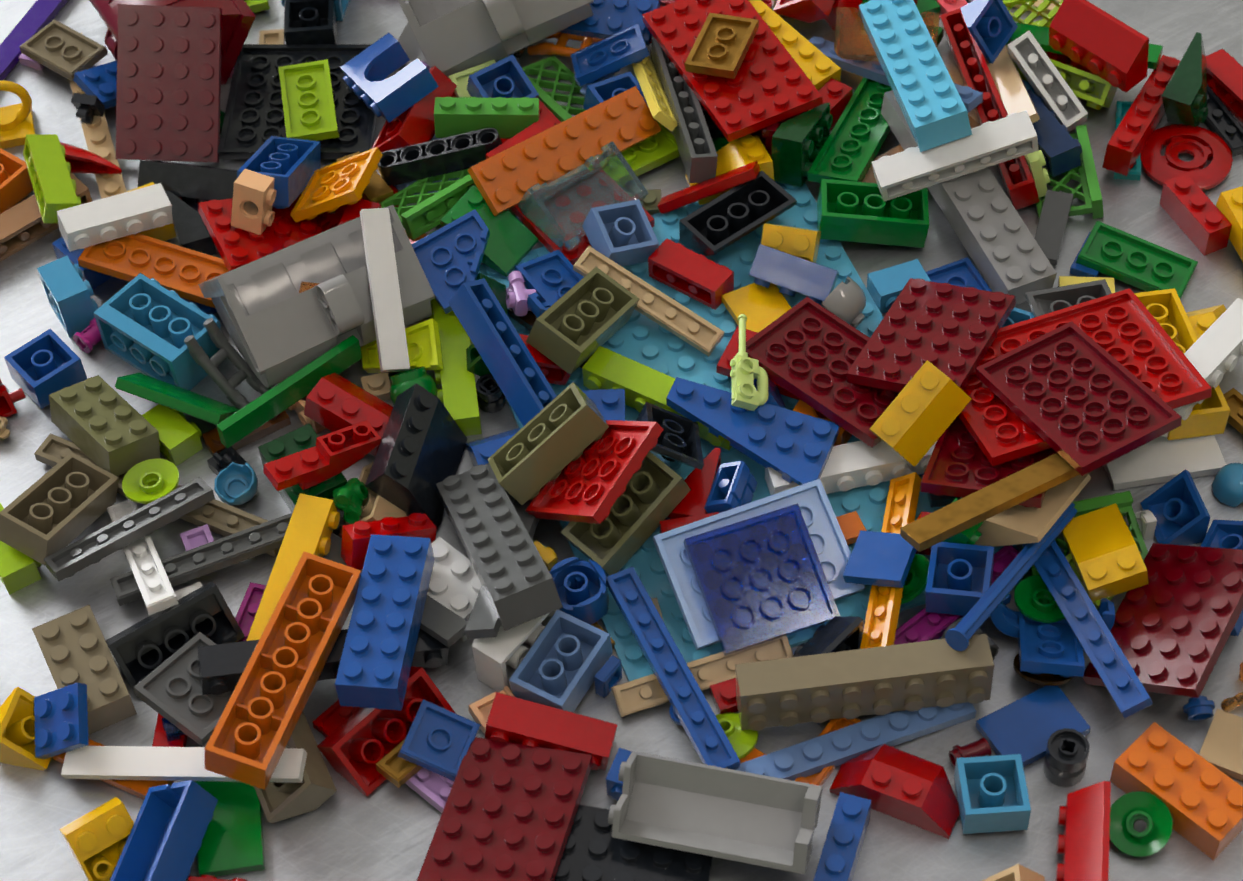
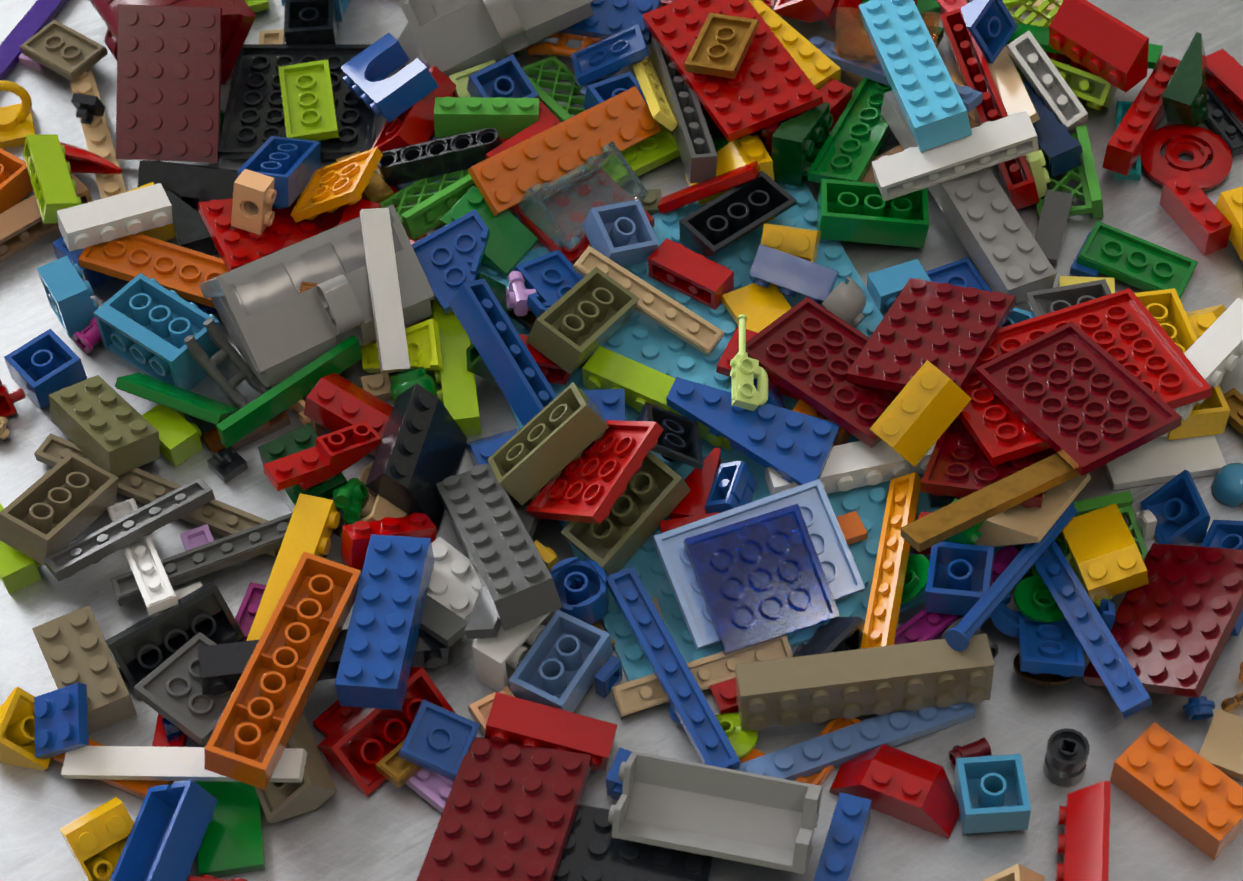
blue plate [74,60,117,109] -> none
lime dish [122,458,180,504] -> none
dark azure hair [214,462,258,506] -> none
black wheel [476,374,506,413] -> none
blue tile [843,530,917,588] -> none
blue tile [975,685,1091,767] -> none
green dish [1109,791,1173,857] -> none

